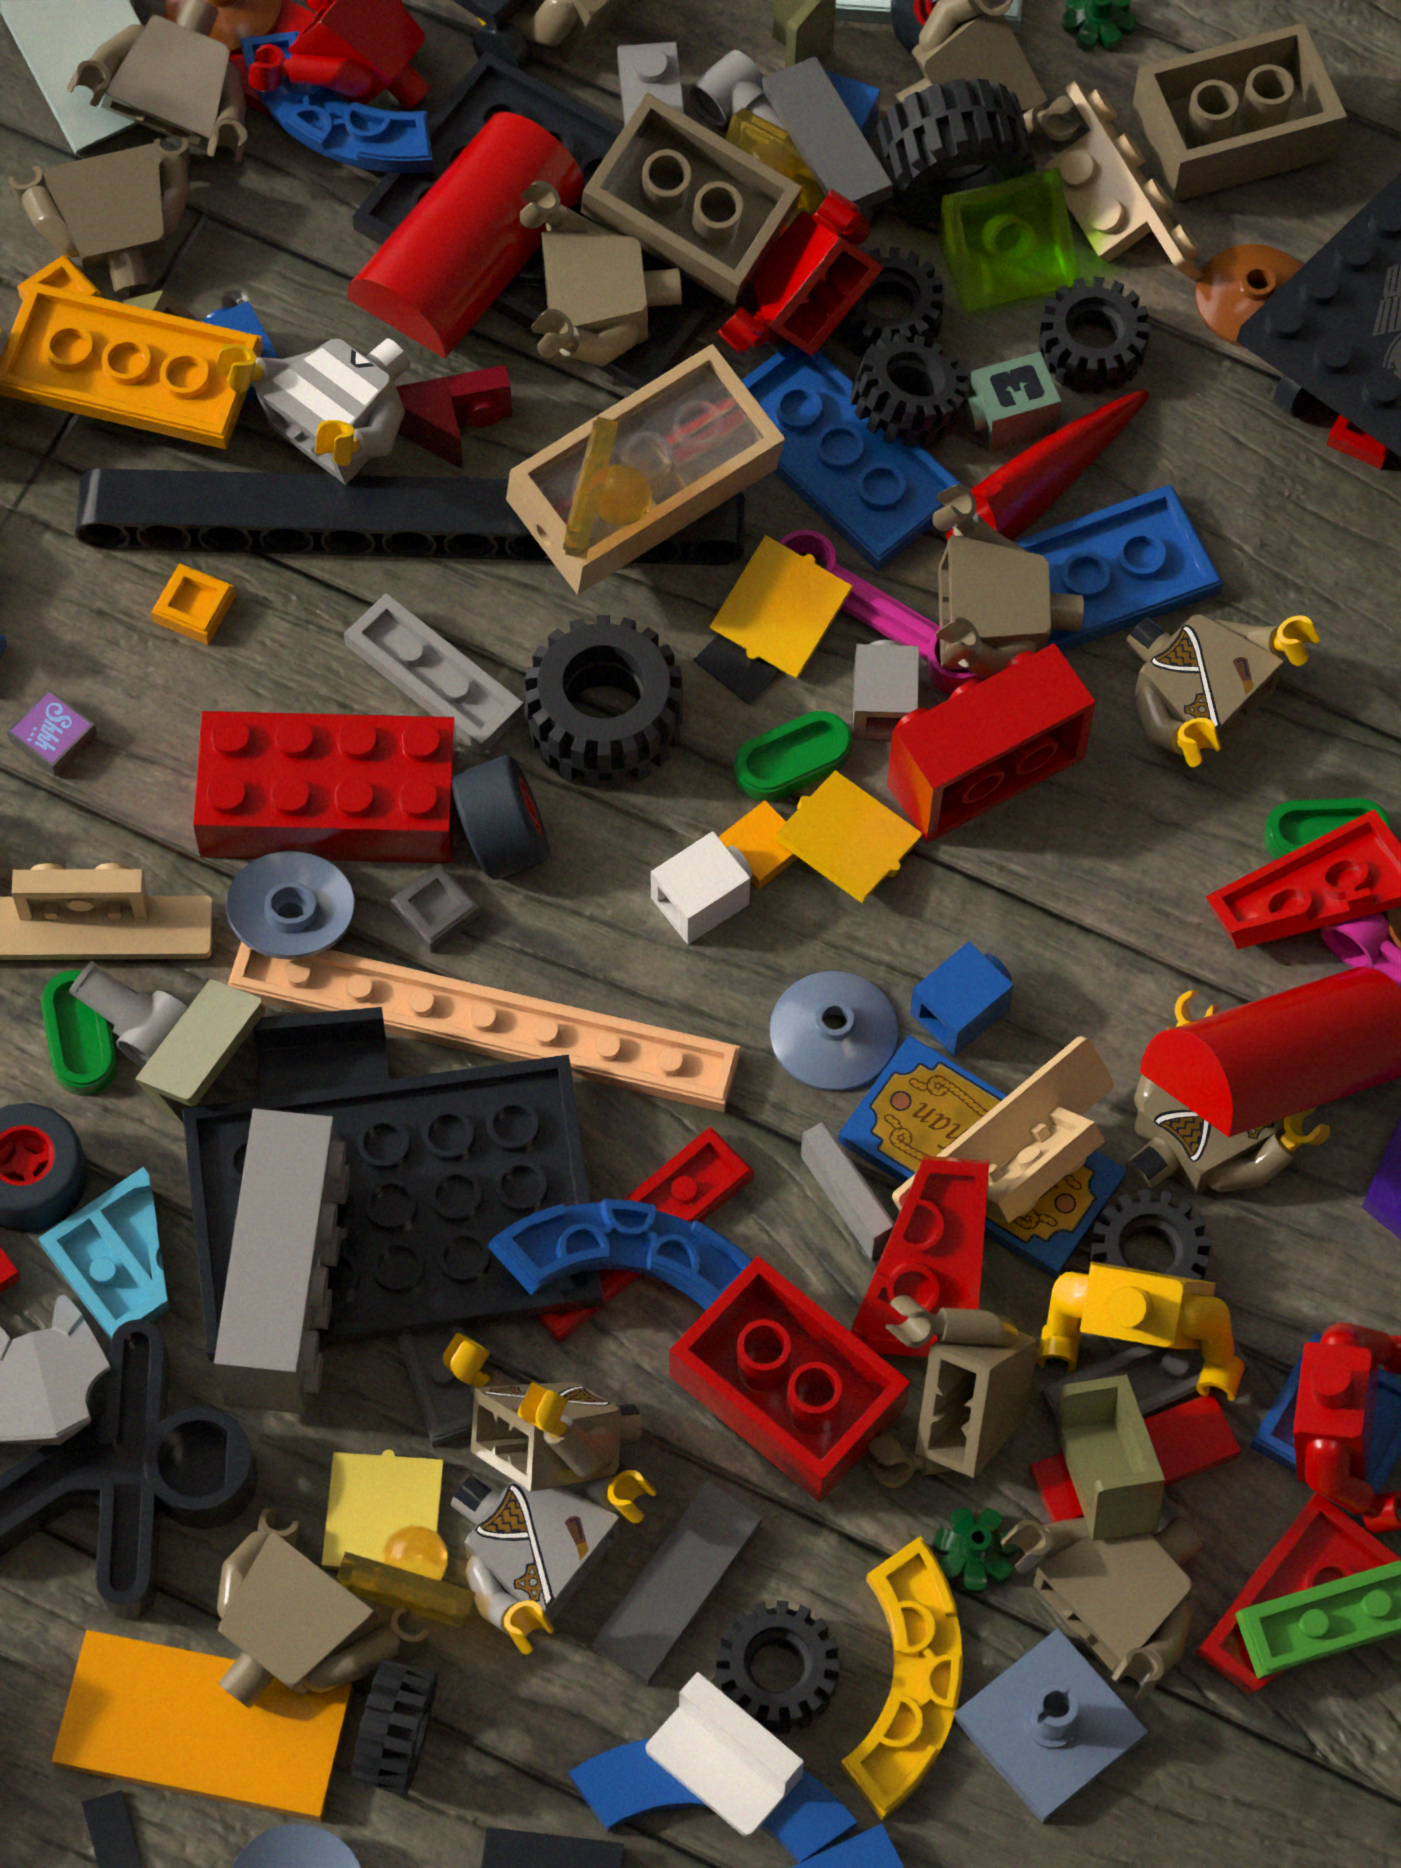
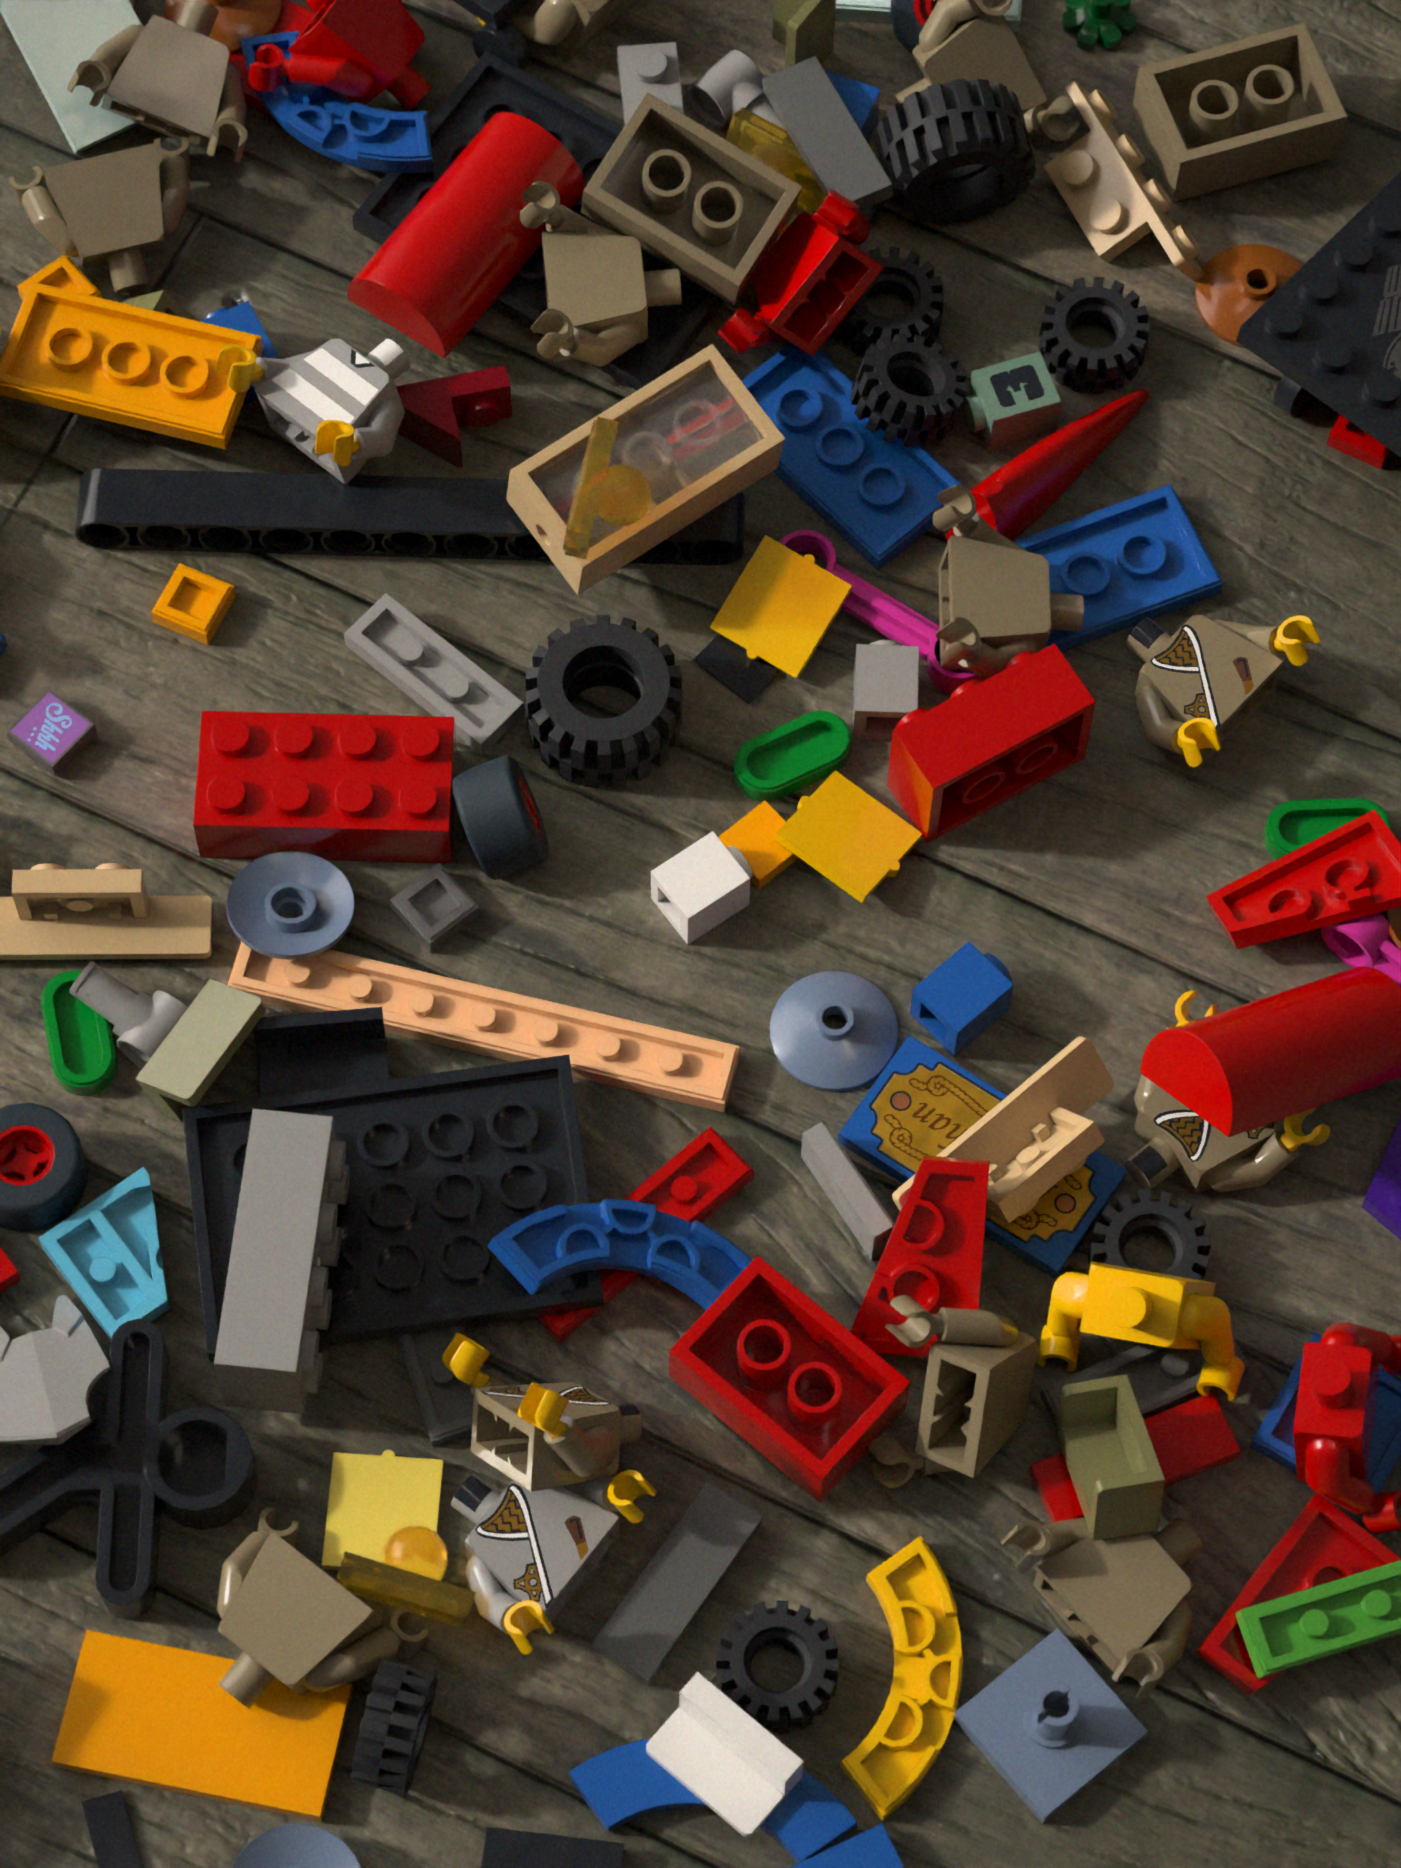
dark green plant [932,1508,1019,1594] -> none
clear neon green slope [938,167,1079,313] -> none

